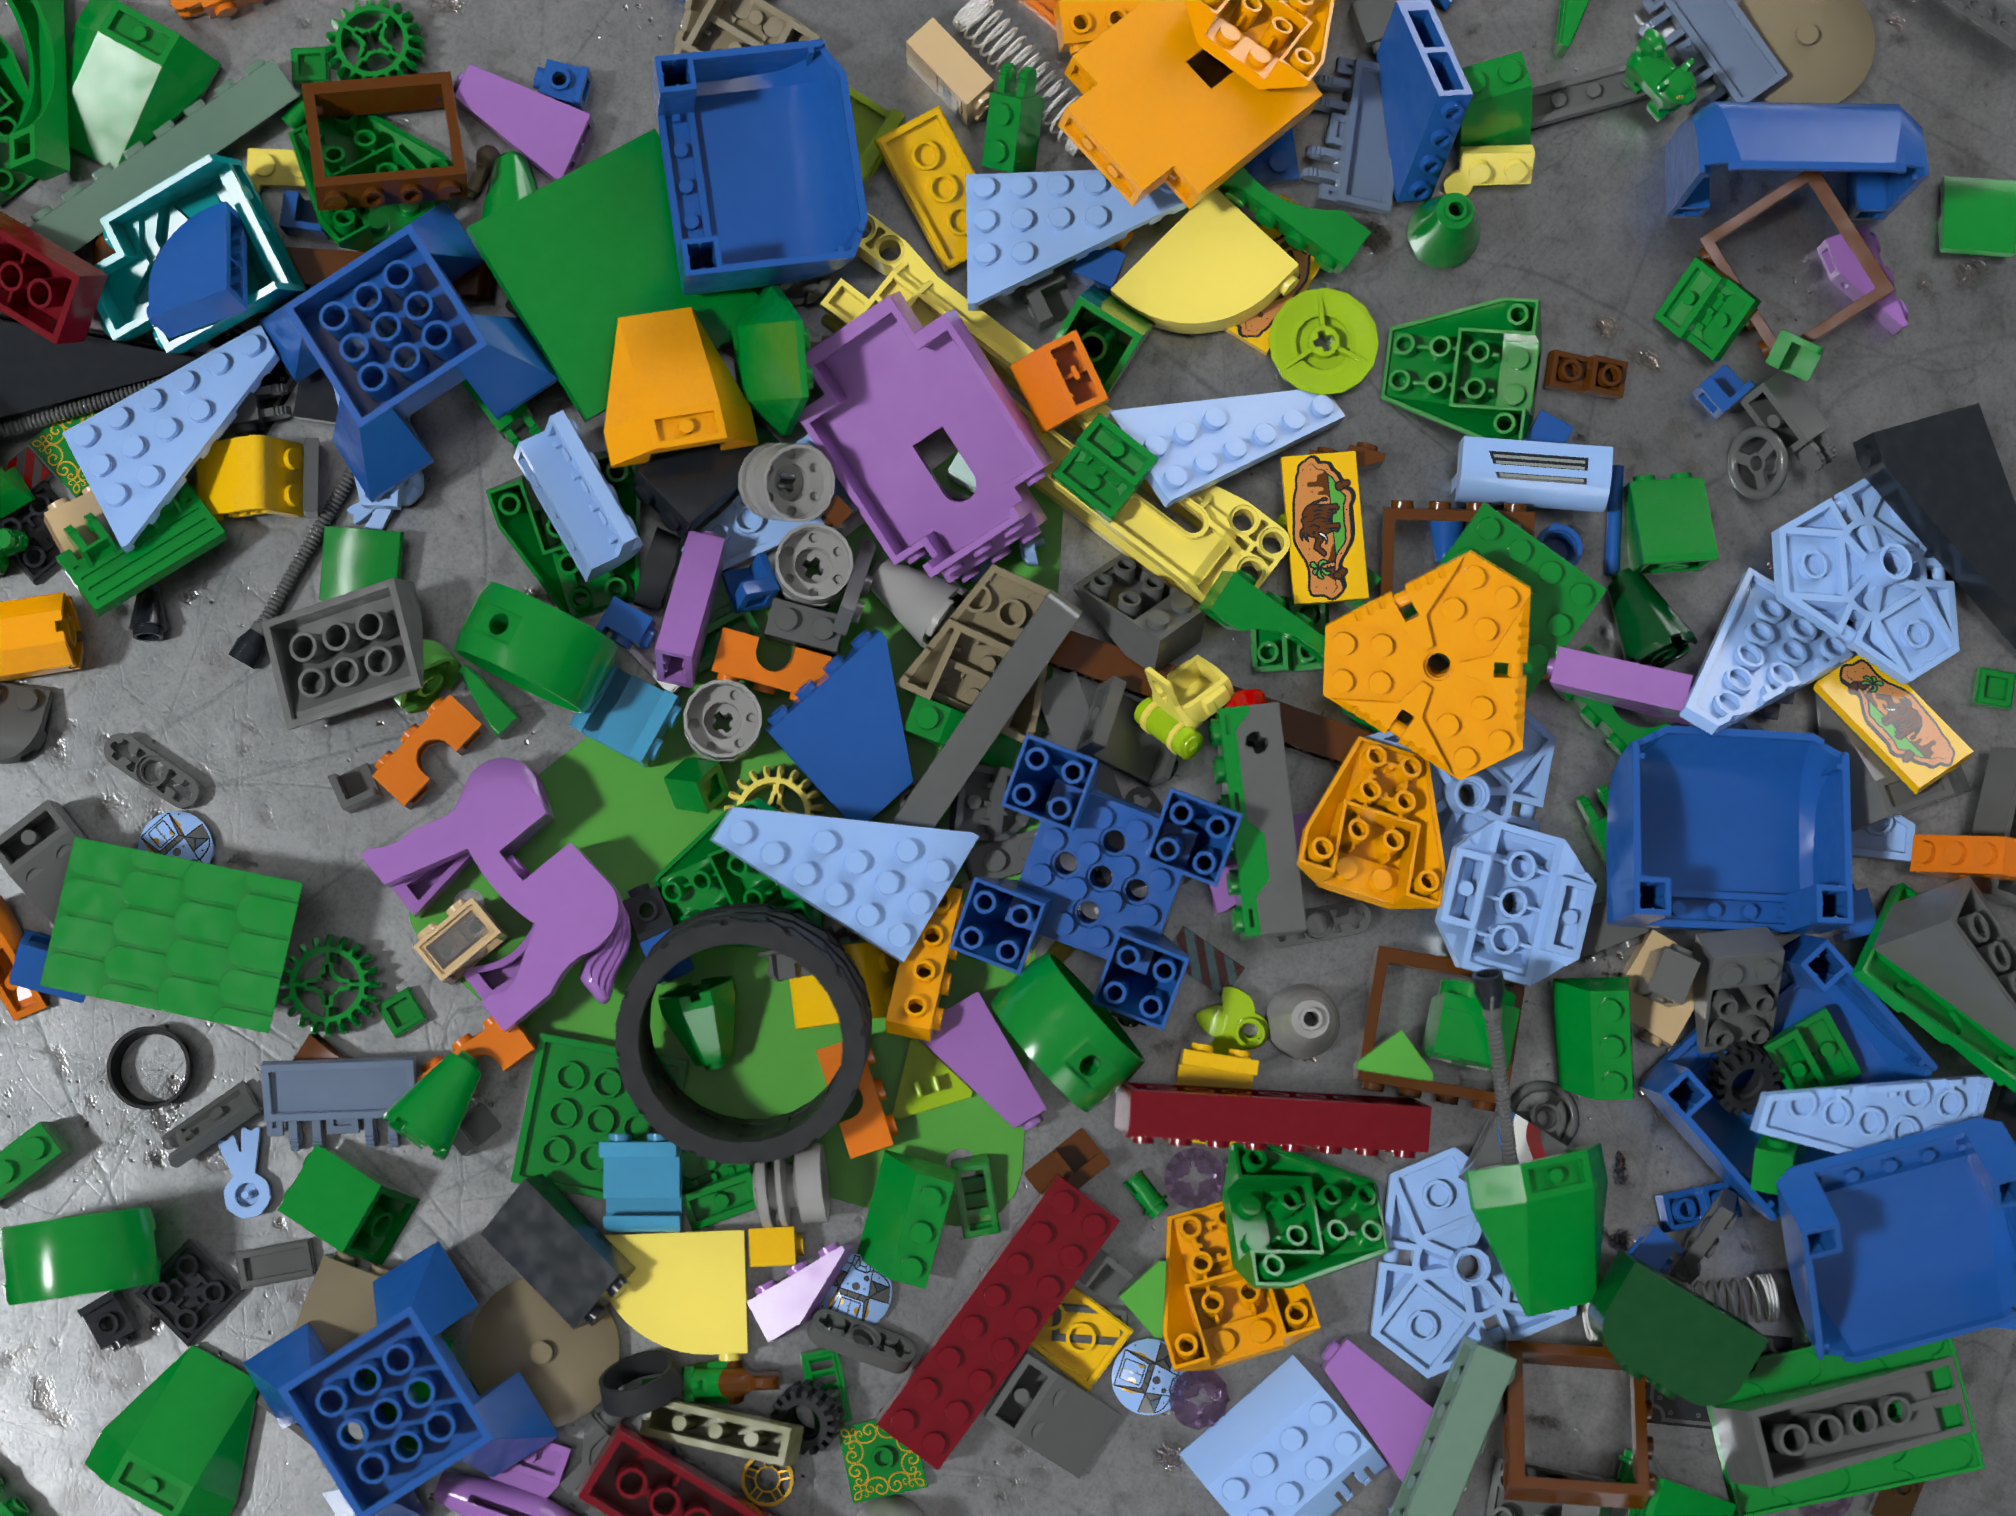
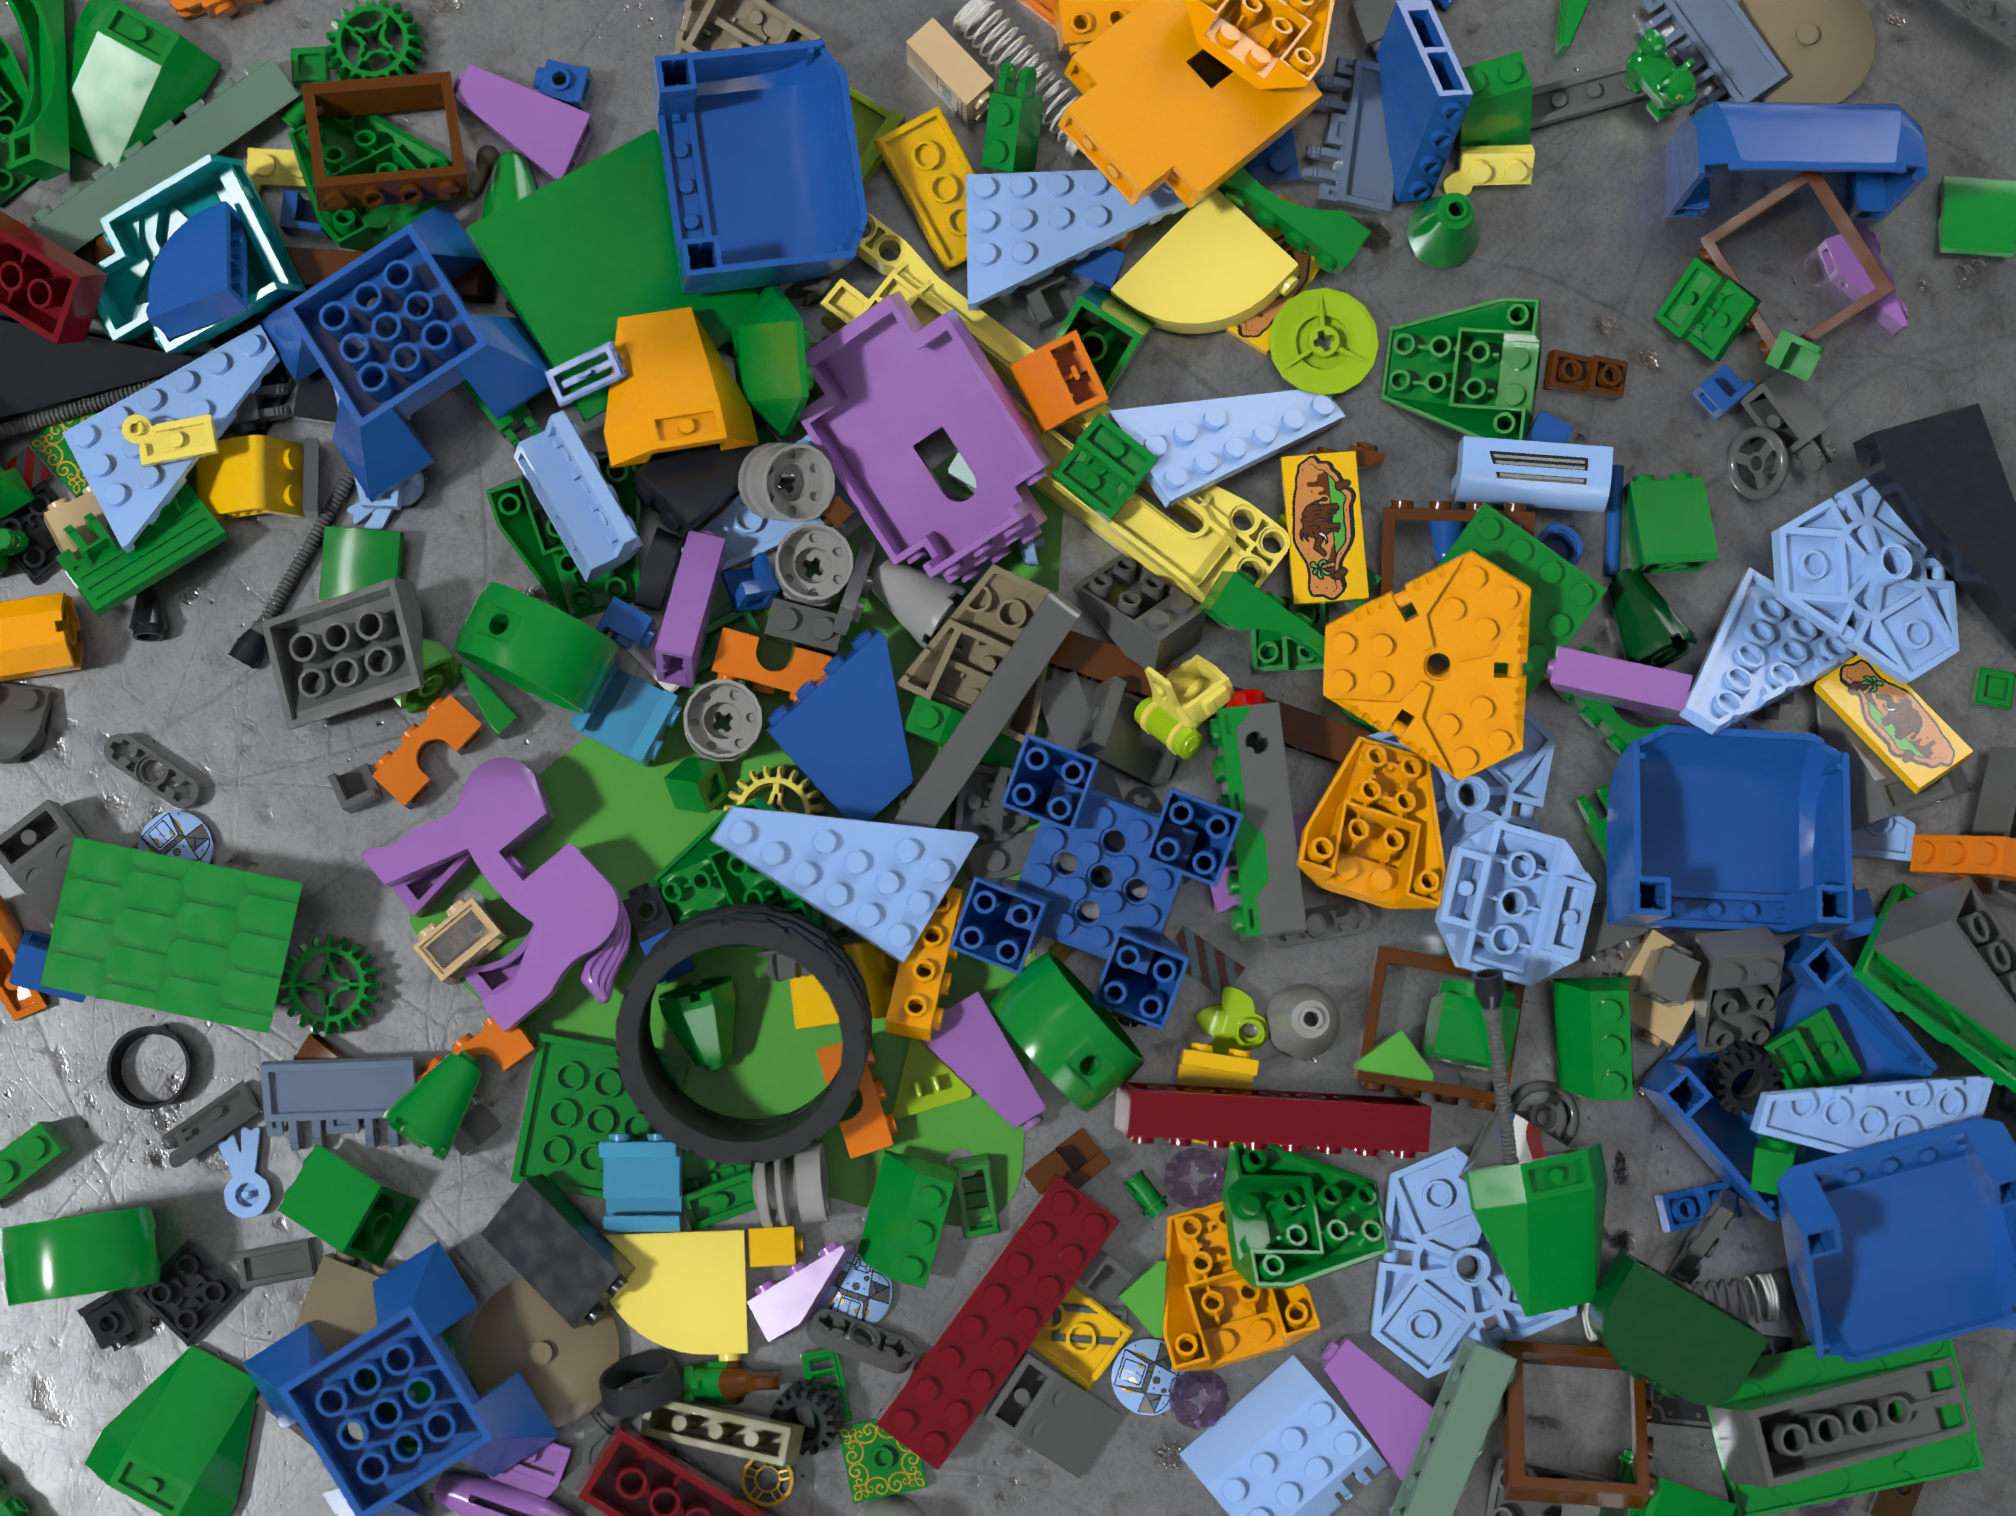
green tile [376,987,429,1038] -> none
blue brick [1627,1224,1685,1274] -> none
none -> light yellow hinge [122,414,219,467]
none -> tile [544,341,629,407]

